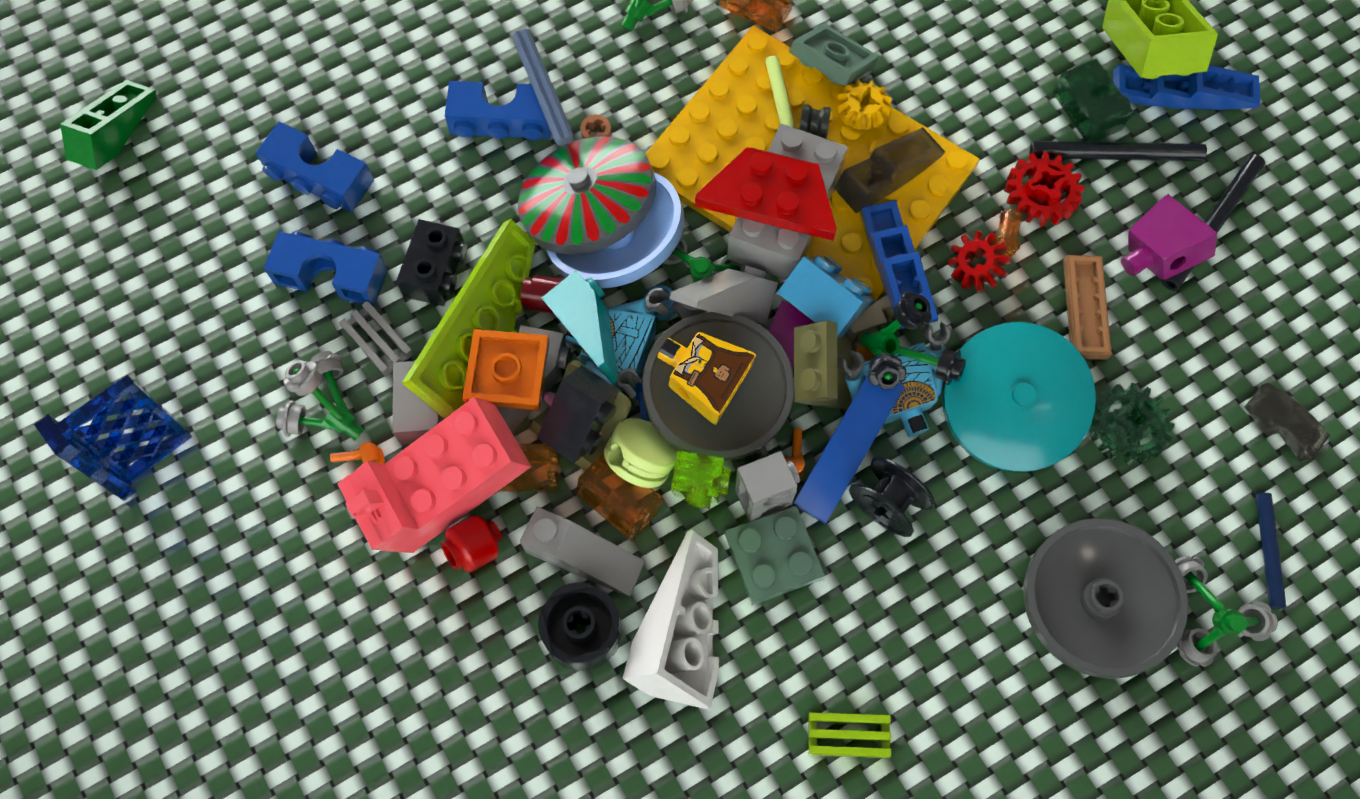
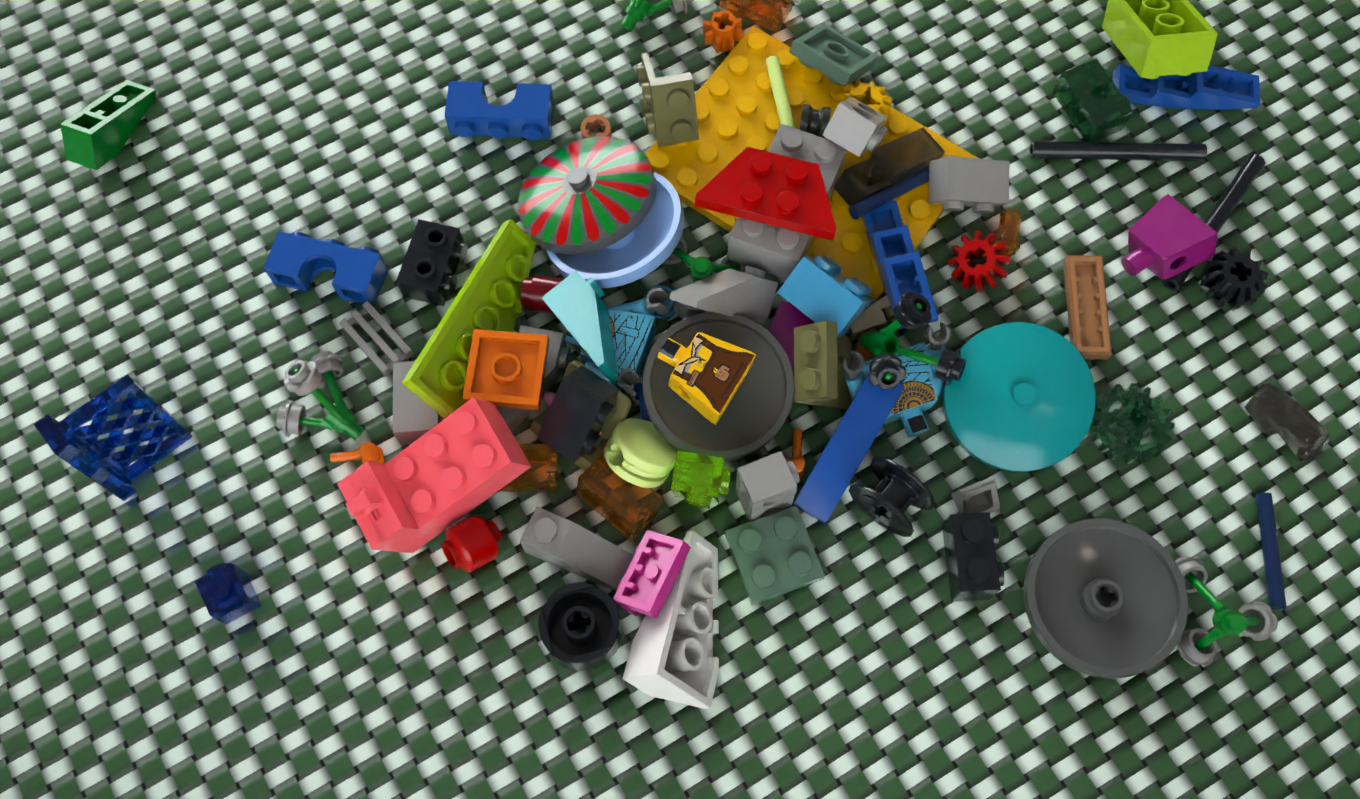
blue arch [255,121,374,213] -> none
sand blue axle [513,28,574,146] -> none
lime tile [808,712,891,758] -> none
red gear [1004,152,1084,227] -> none
none -> clear blue brick [195,562,262,625]
none -> dark pink bracket [613,530,691,619]
none -> olive bracket [636,52,699,147]
none -> orange gear [703,10,744,53]
none -> light grey brick [822,97,888,157]
none -> dark blue bar [849,166,929,219]
none -> light grey brick [929,156,1010,213]
none -> black brick [942,512,1005,602]
none -> light grey slope [951,476,1000,514]
none -> black gear [1200,247,1269,311]

